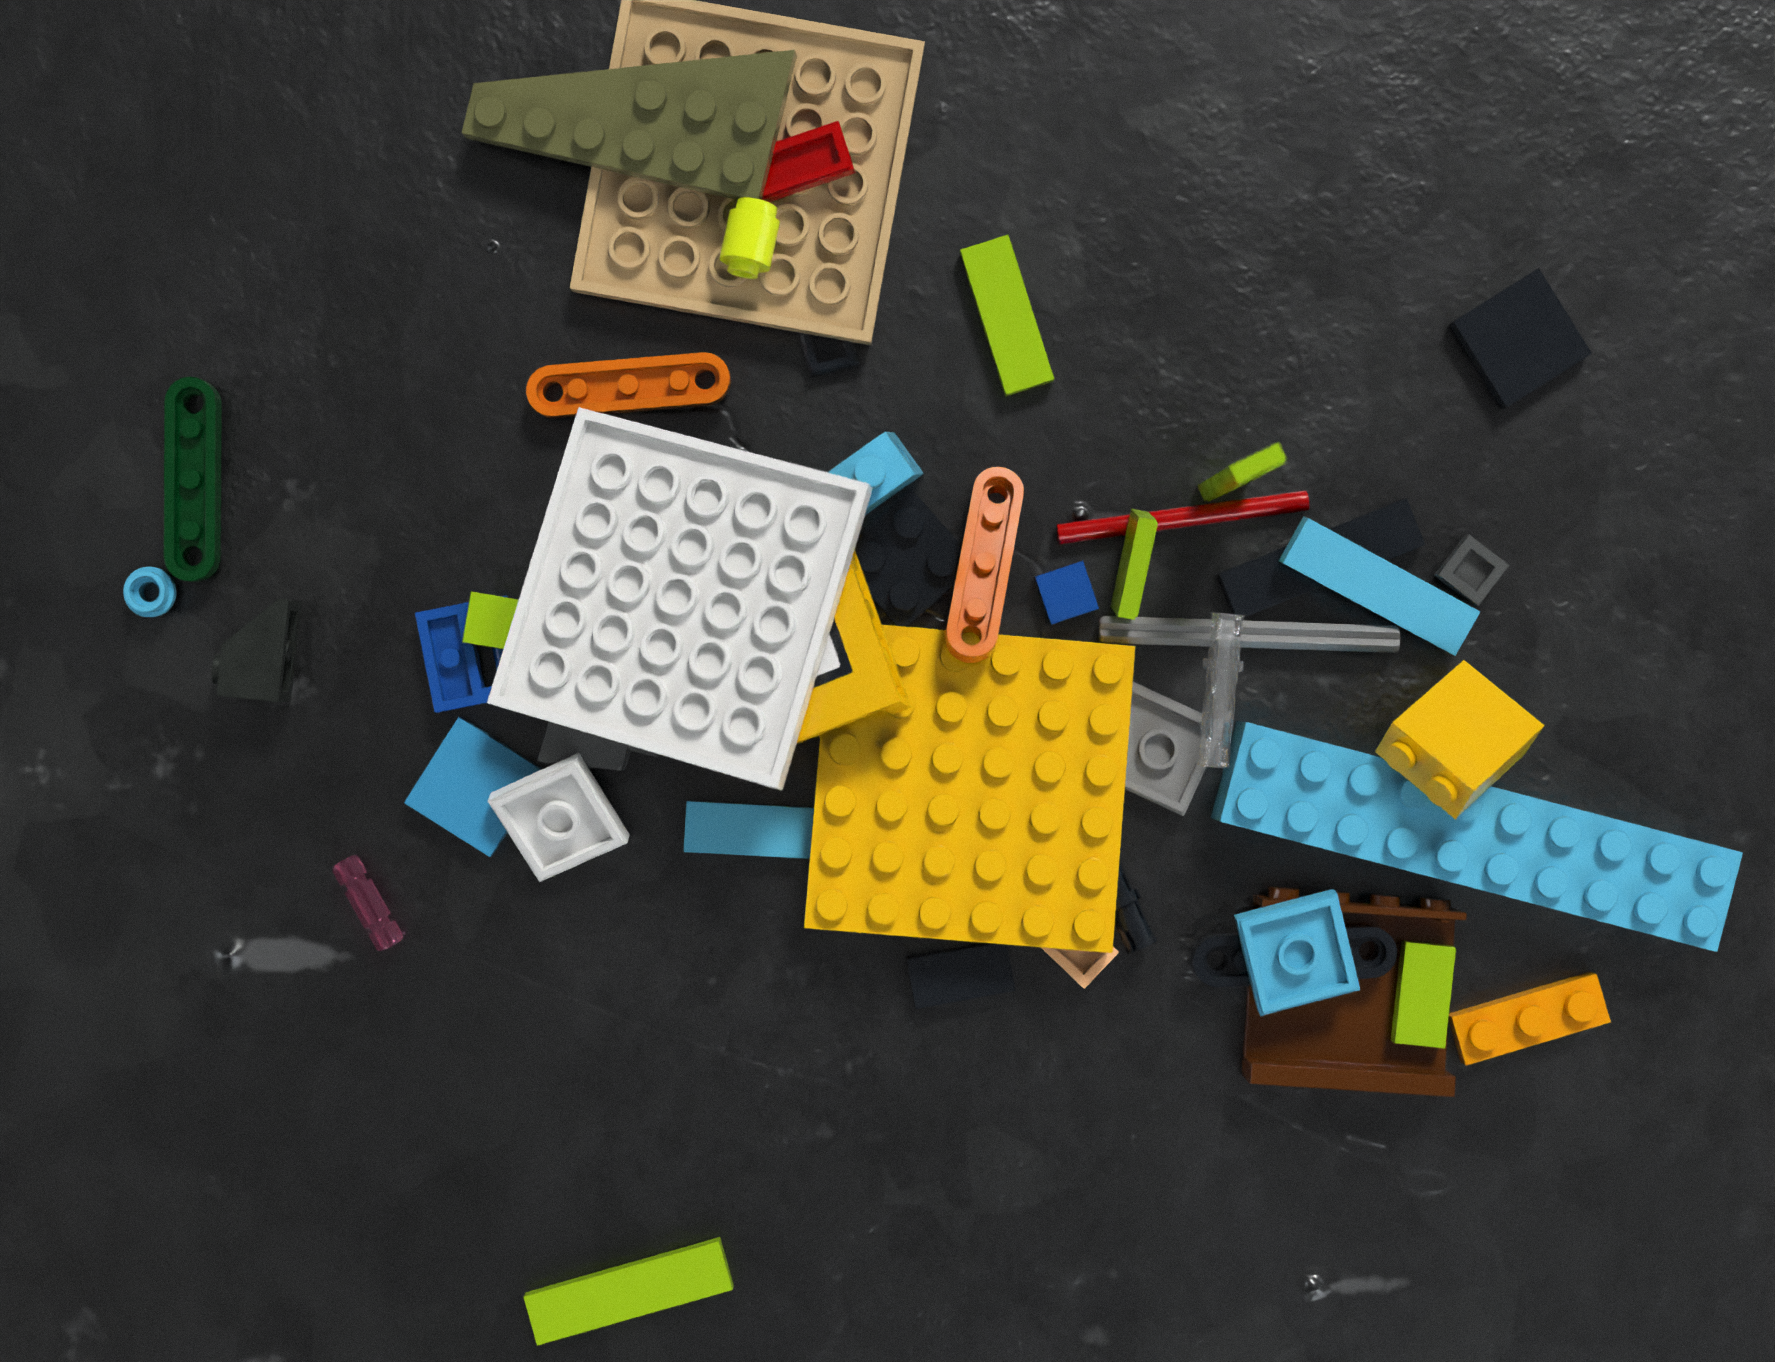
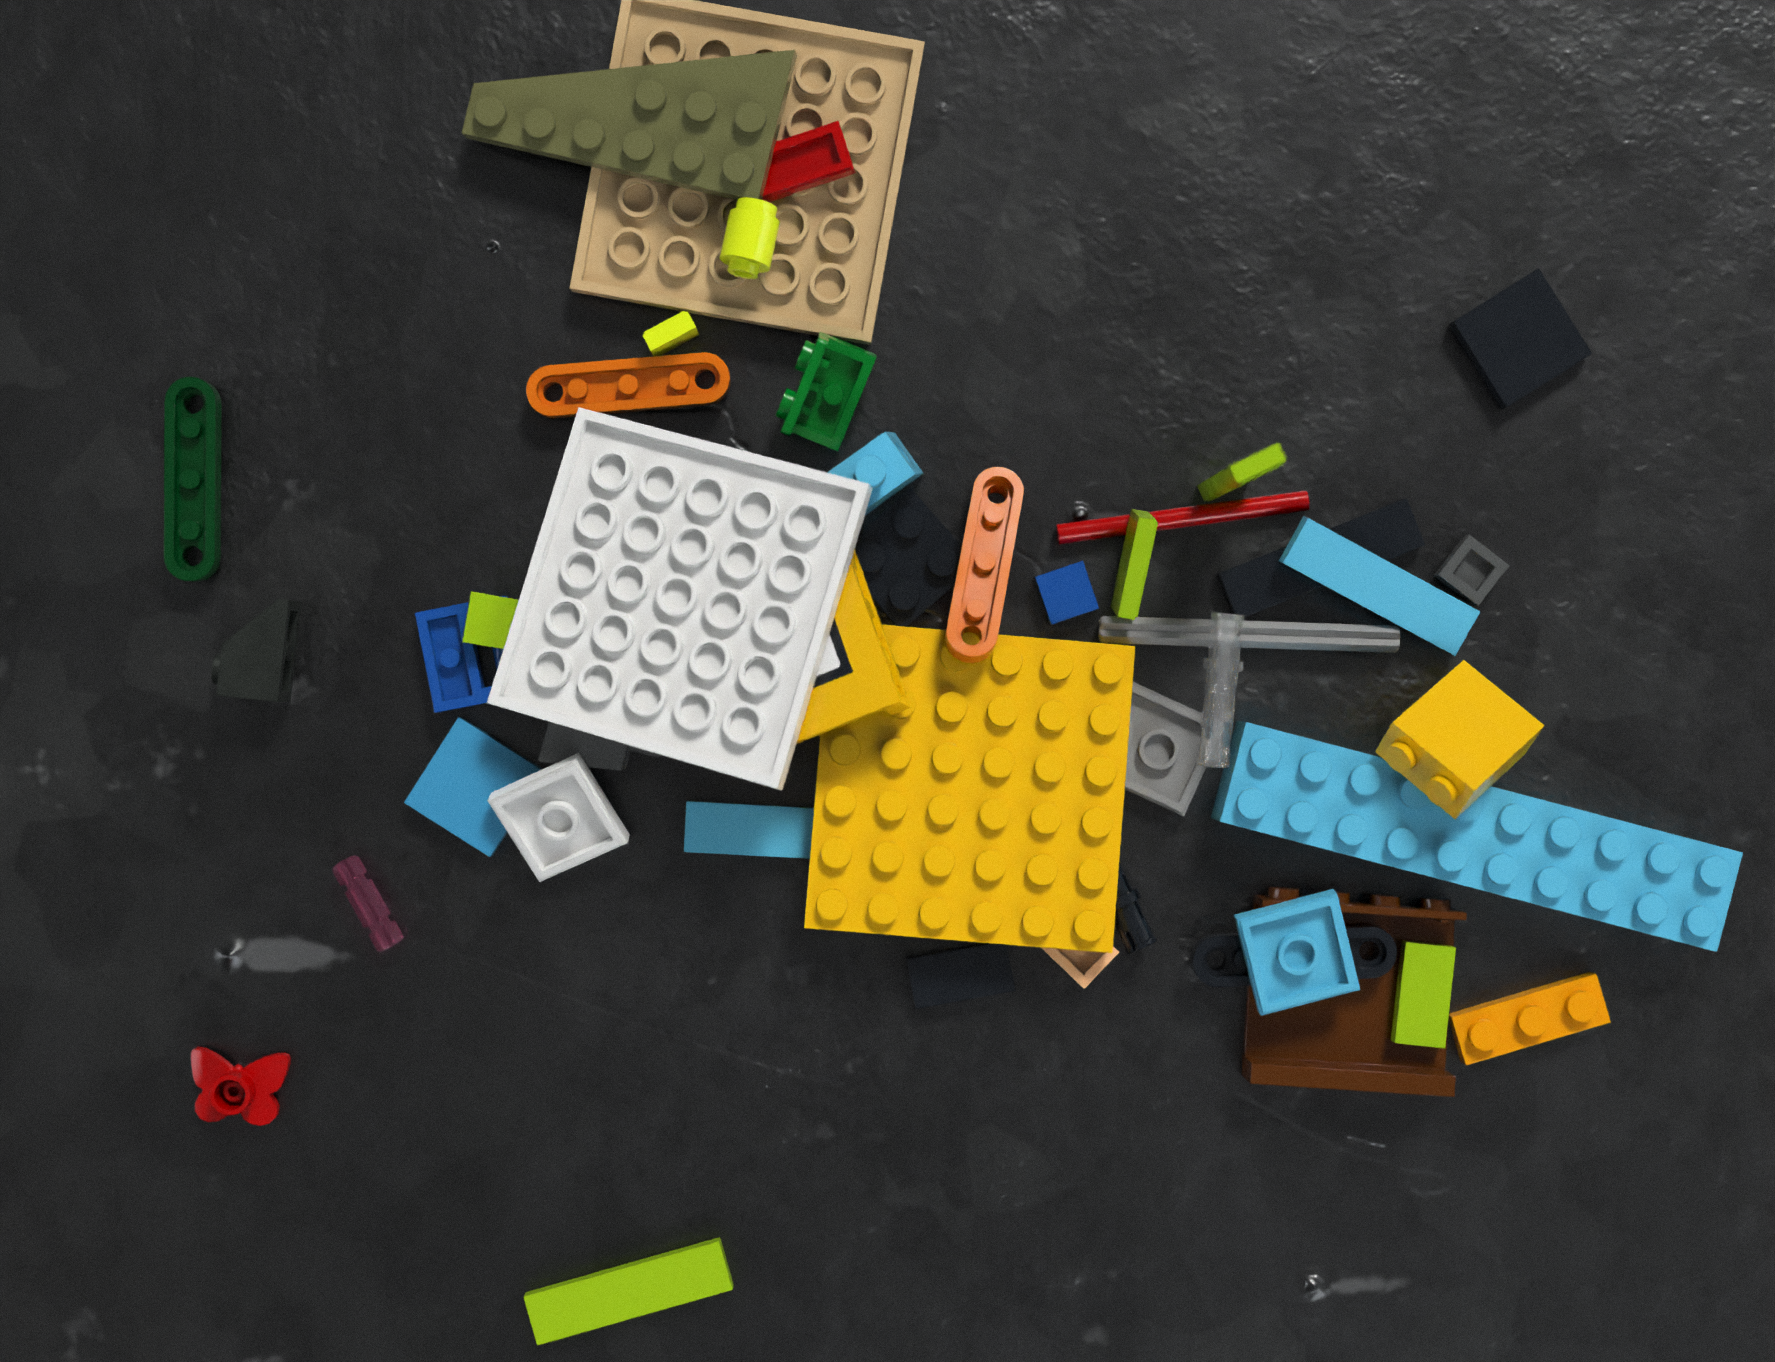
medium azure plate [123,567,176,618] -> none
lime tile [959,235,1054,397] -> none
none -> red animal [191,1046,291,1126]
none -> neon yellow tile [642,311,700,356]
none -> green bracket [776,331,877,451]

